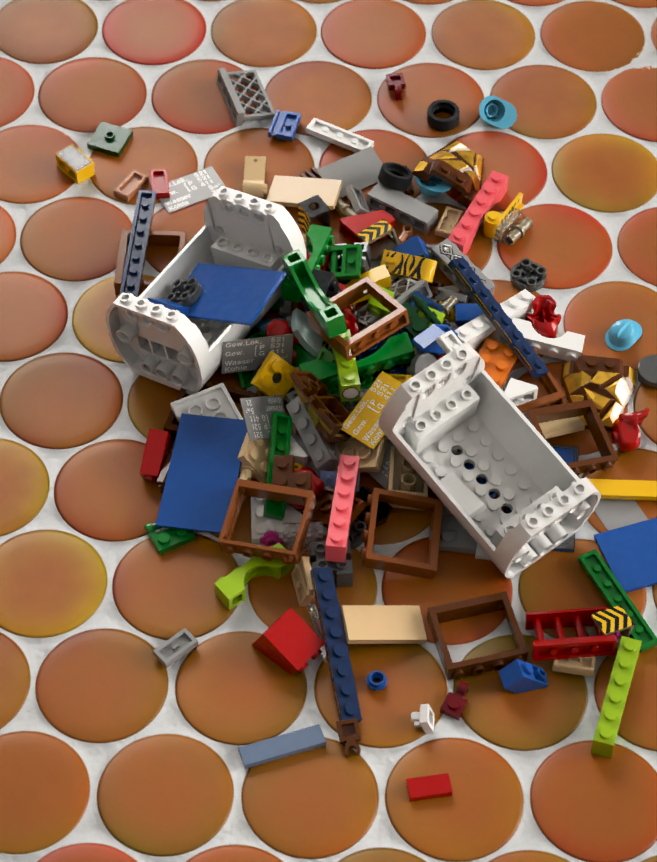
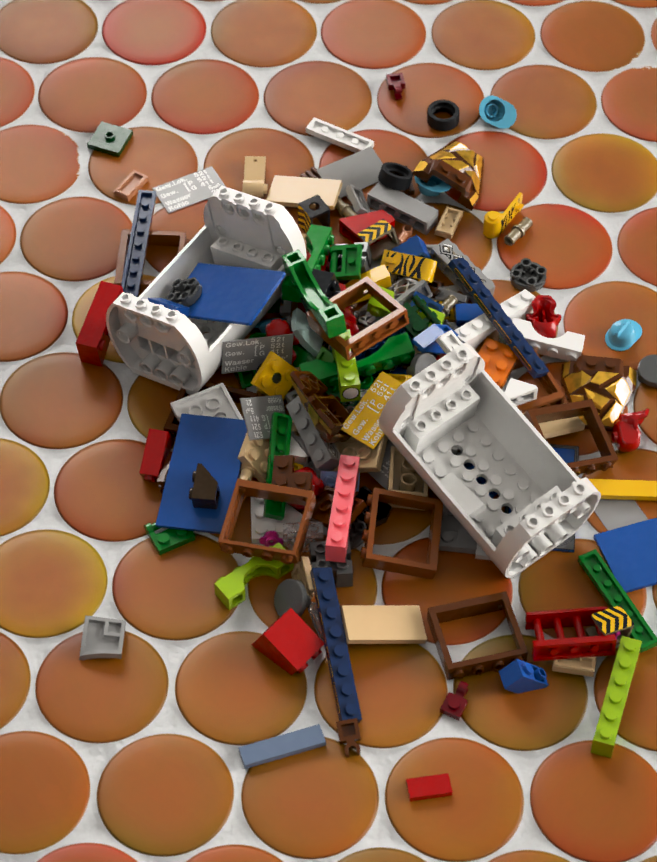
brick [55,144,95,185] -> none
tile [150,169,170,199] -> none
light grey plate [153,628,198,668] -> none
light grey fence [216,68,276,126] -> none
plate [268,109,301,142] -> none
blue plate [366,670,387,691] -> none
white tile [411,704,435,733] -> none
coral arch [448,171,509,255] -> none
clear tile [494,208,521,243] -> none
none -> red wedge [76,281,123,367]
none -> light grey plate [79,616,126,660]
none -> dark brown slope [189,463,220,509]
none -> dark grey tile [274,579,311,617]

